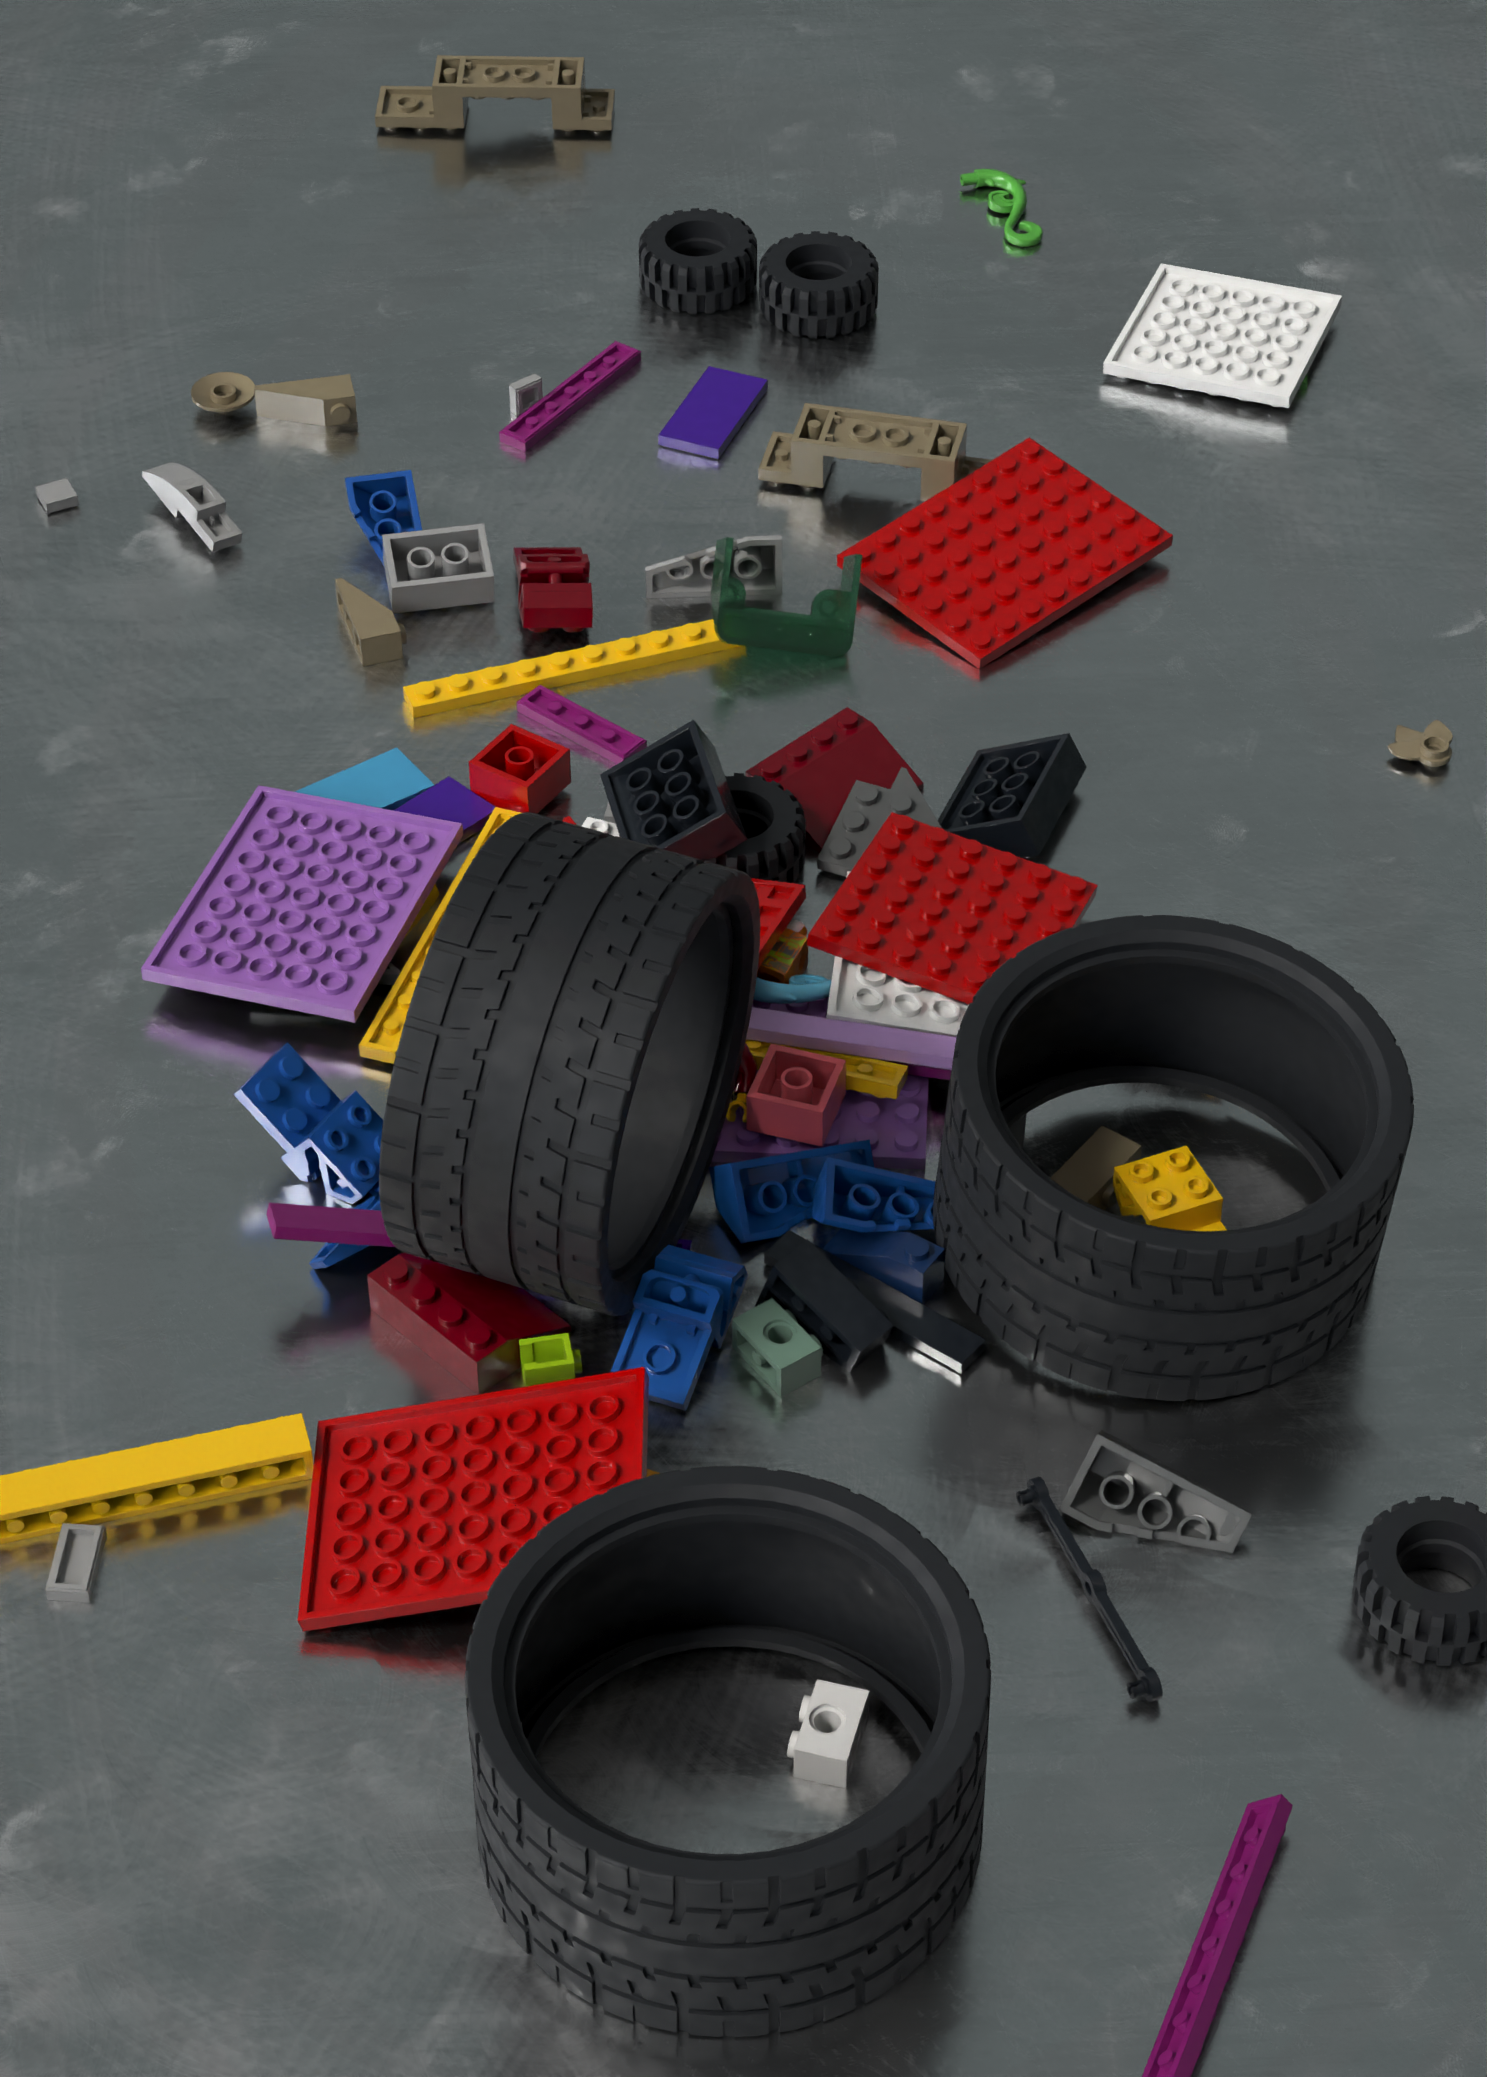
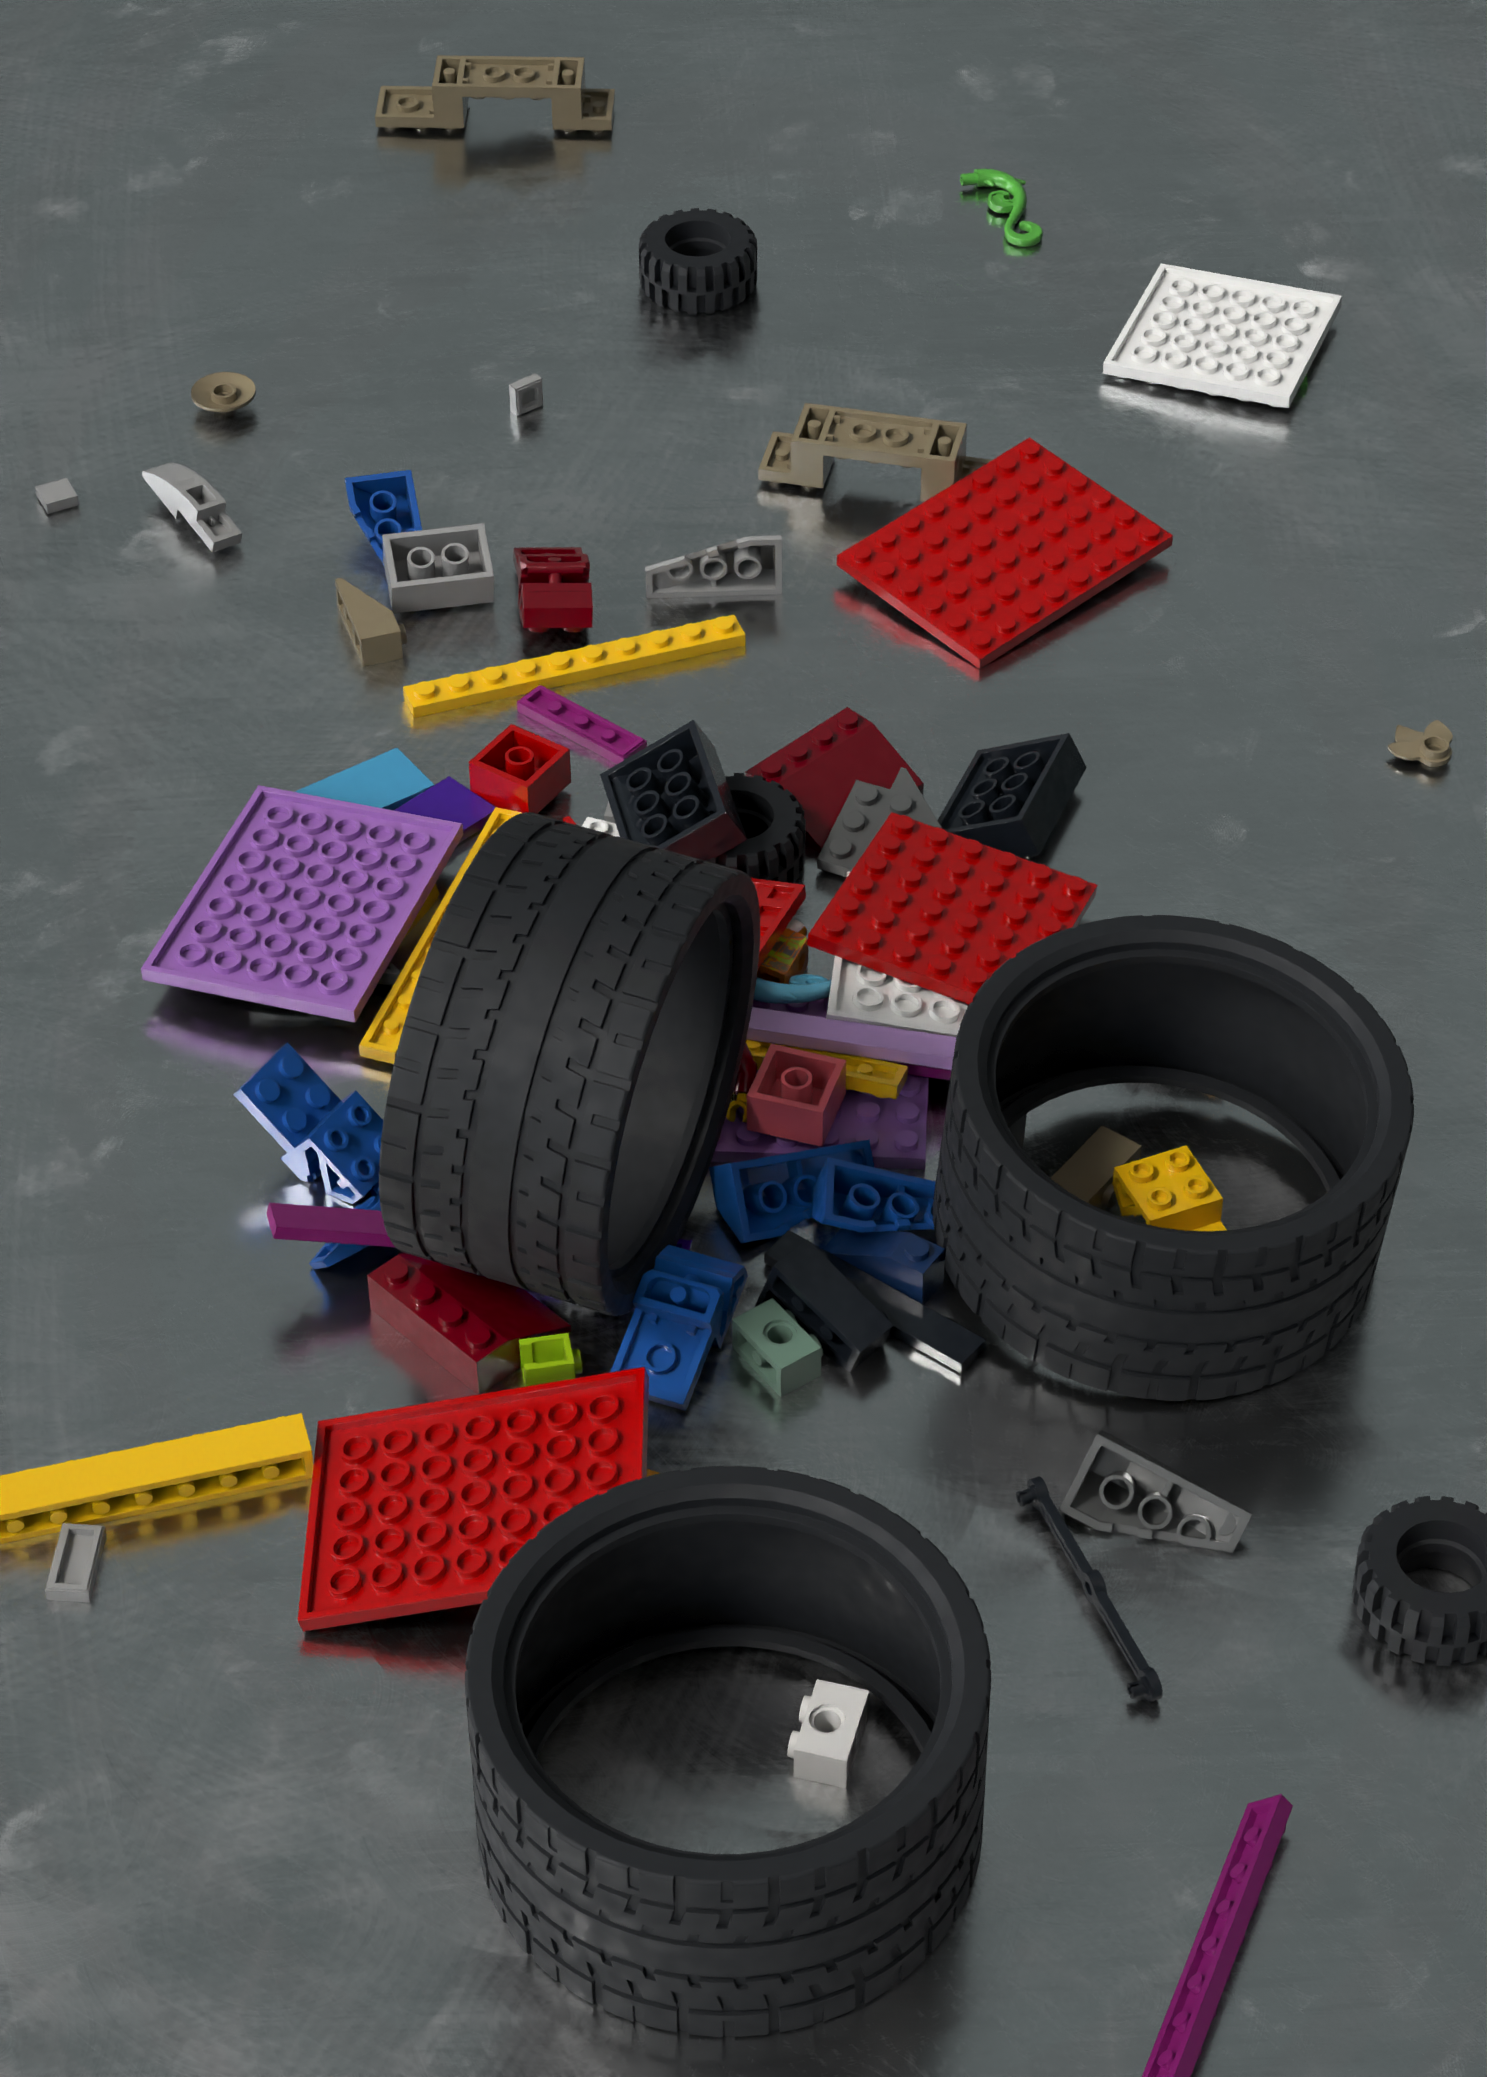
dark tan slope [254,374,357,427] -> none
magenta tile [499,341,641,452] -> none
dark purple tile [658,366,768,459] -> none
clear green windscreen [711,537,862,657] -> none
black tyre [759,231,879,339] -> none

